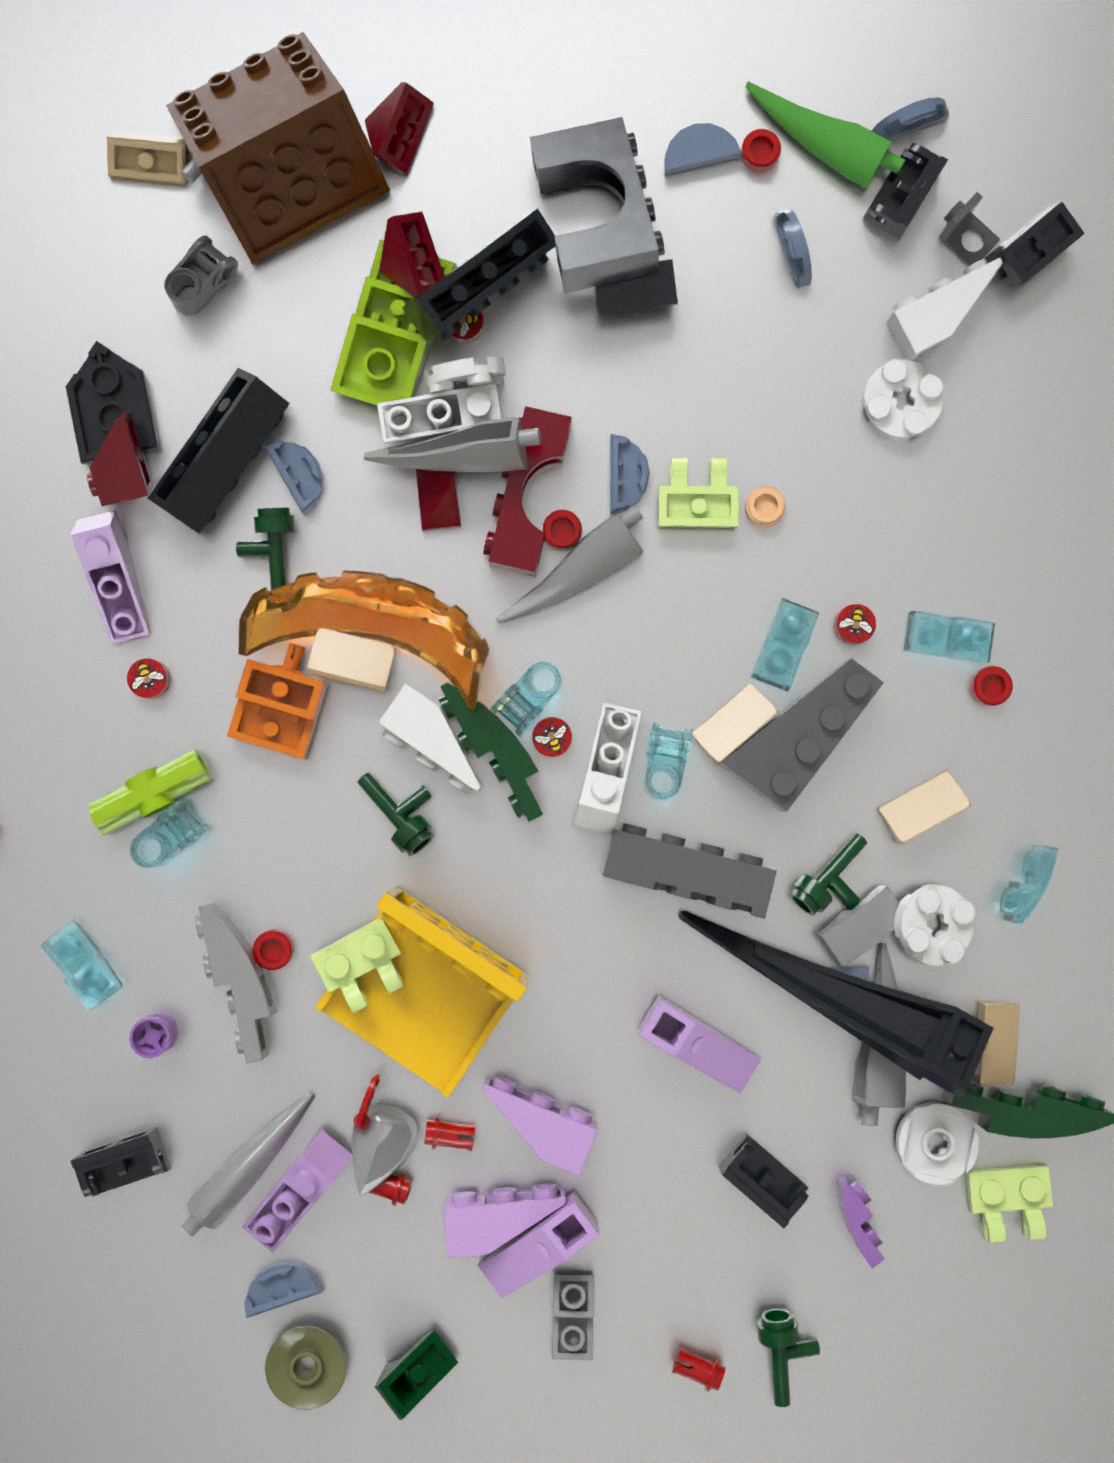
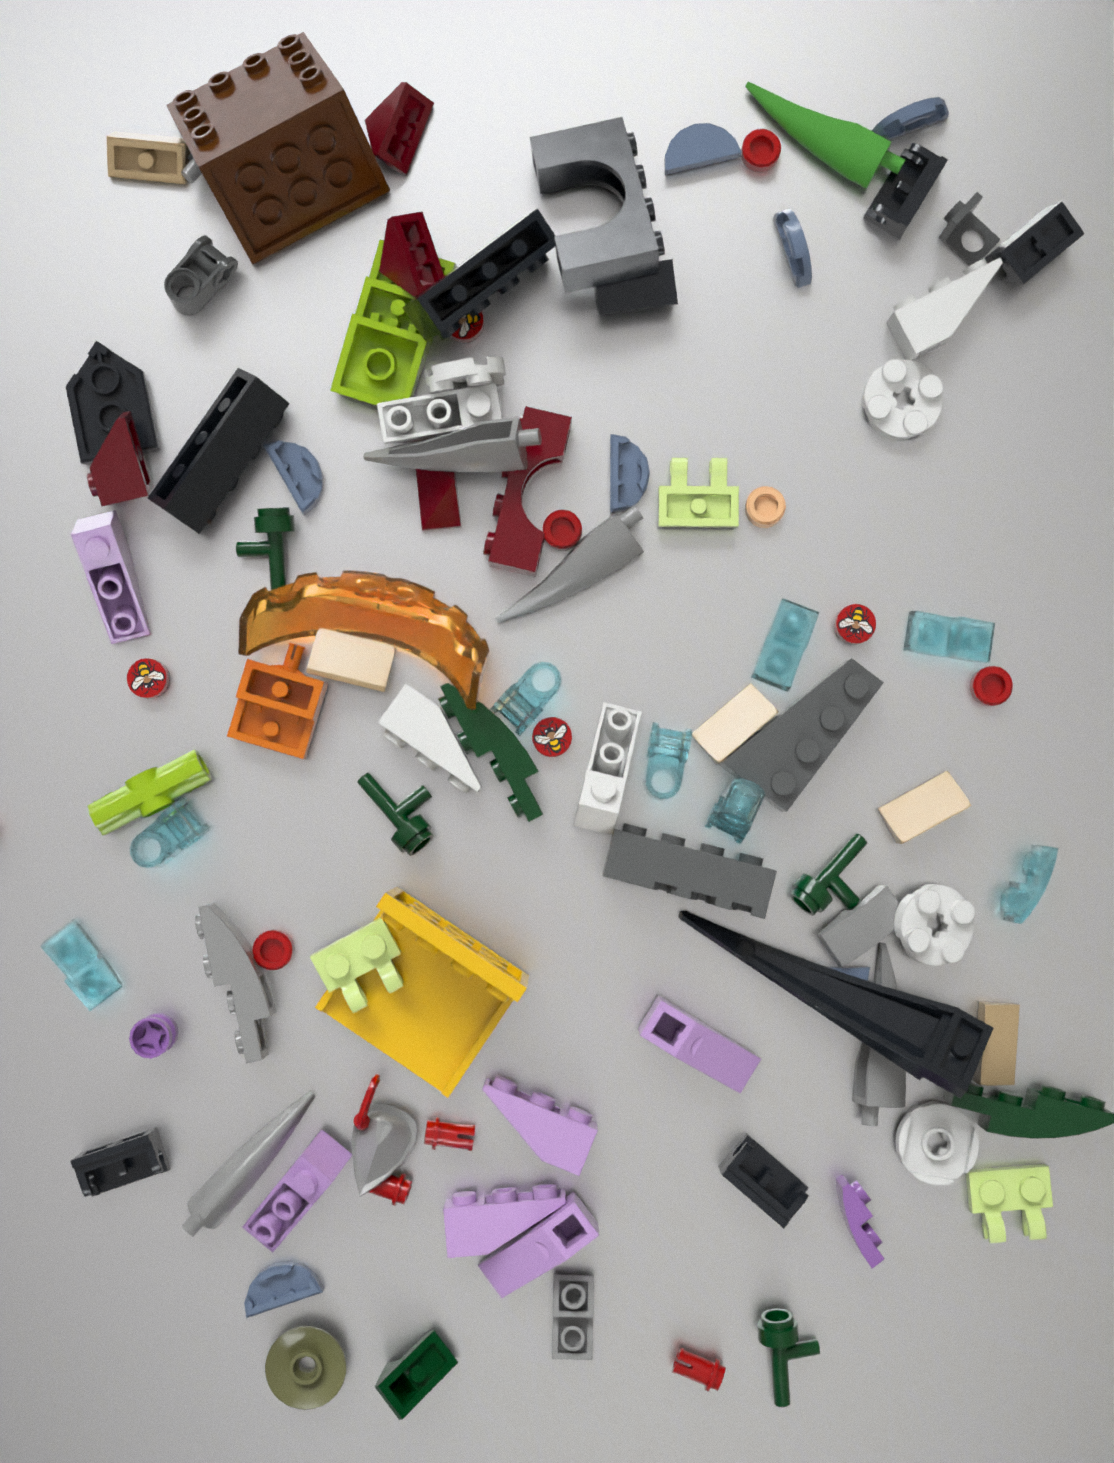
none -> clear light blue piece [704,778,765,844]

